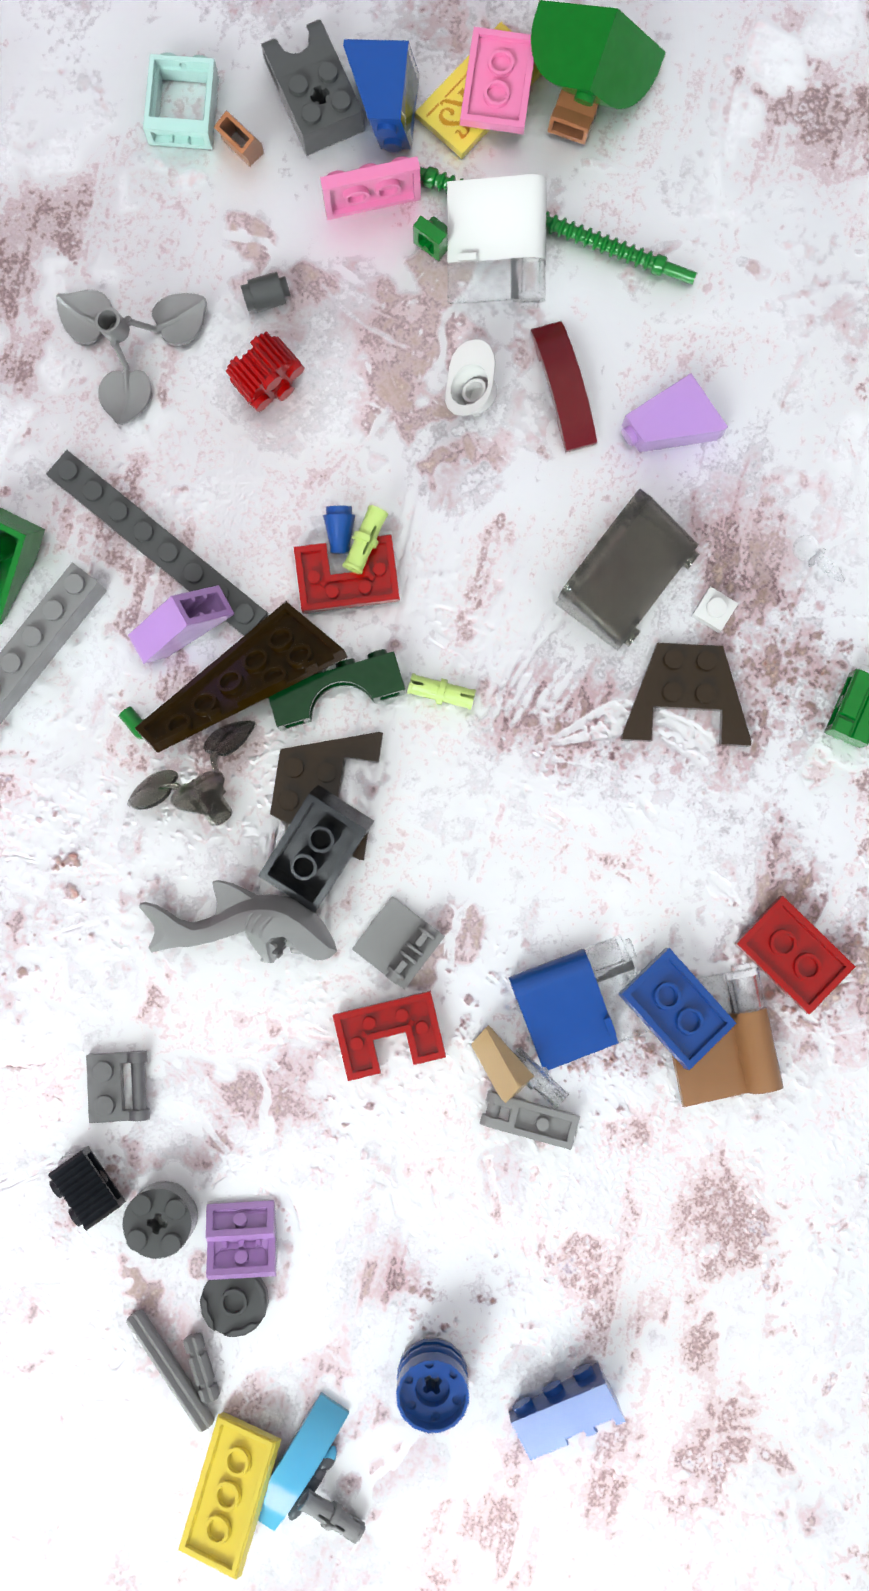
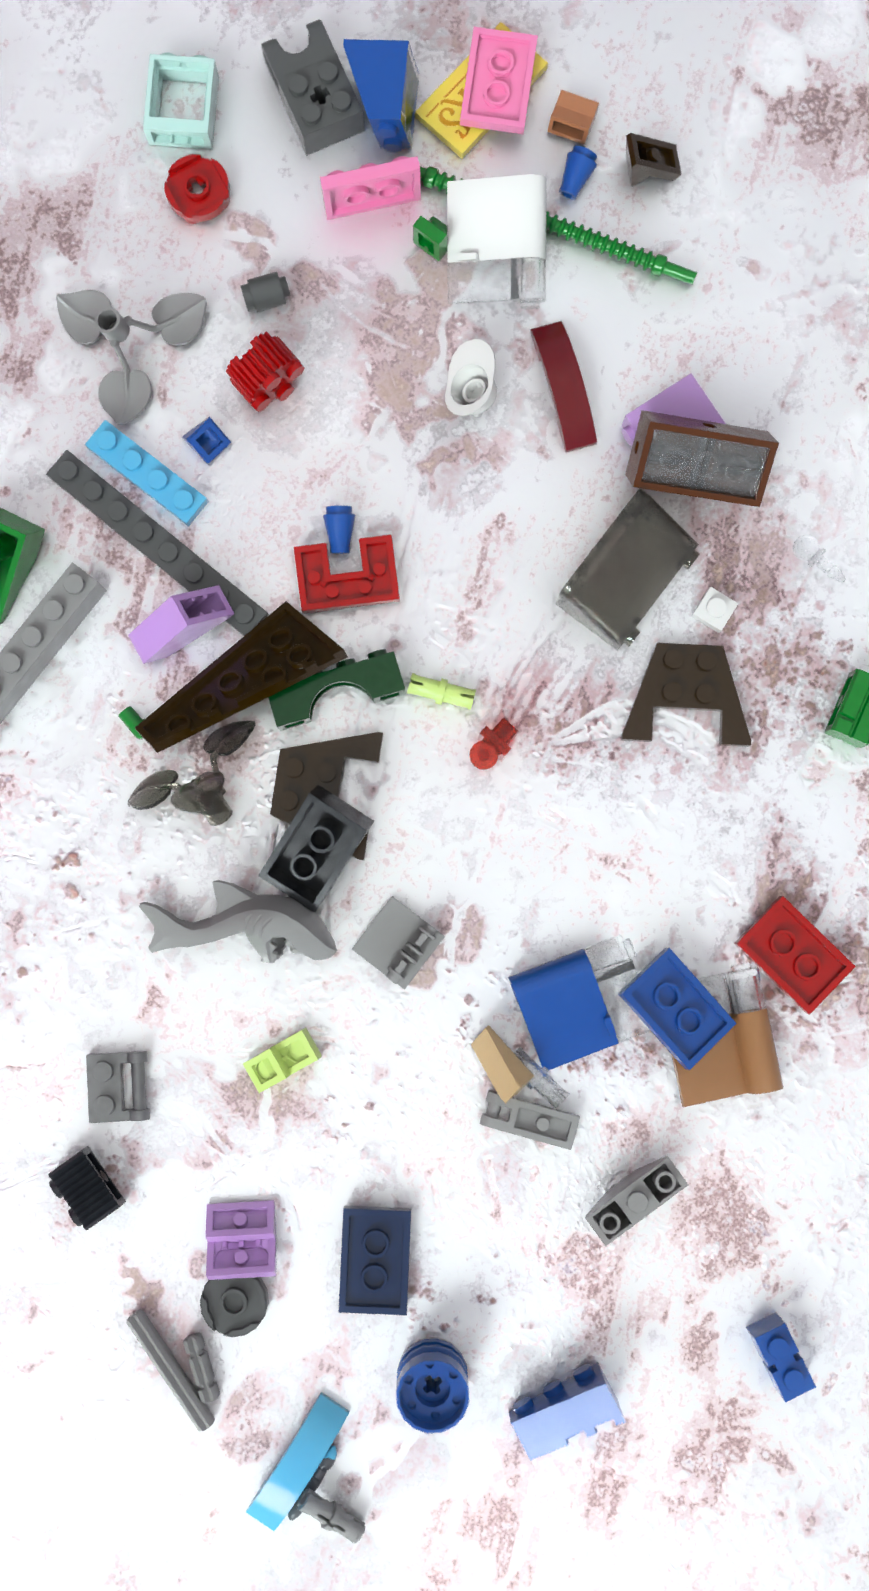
dark grey brick [122,1181,198,1259] -> none
light yellow tile [178,1412,282,1580] -> none
nougat piece [214,111,264,167] -> none
red plate [332,991,446,1081] -> none
yellowish green pin [342,505,388,574] -> none
green brick [531,0,666,109] -> none
none -> medium azure plate [85,420,209,527]
none -> red plate [164,154,230,224]
none -> blue slope [182,417,231,464]
none -> yellowish green slope [243,1027,322,1093]
none -> dark blue plate [338,1206,411,1316]
none -> clear red hips [469,718,518,770]
none -> blue cone [559,145,597,200]
none -> light grey slope [585,1156,688,1246]
none -> brick [625,410,779,507]
none -> dark brown slope [626,133,682,187]
none -> blue piece [746,1312,816,1403]

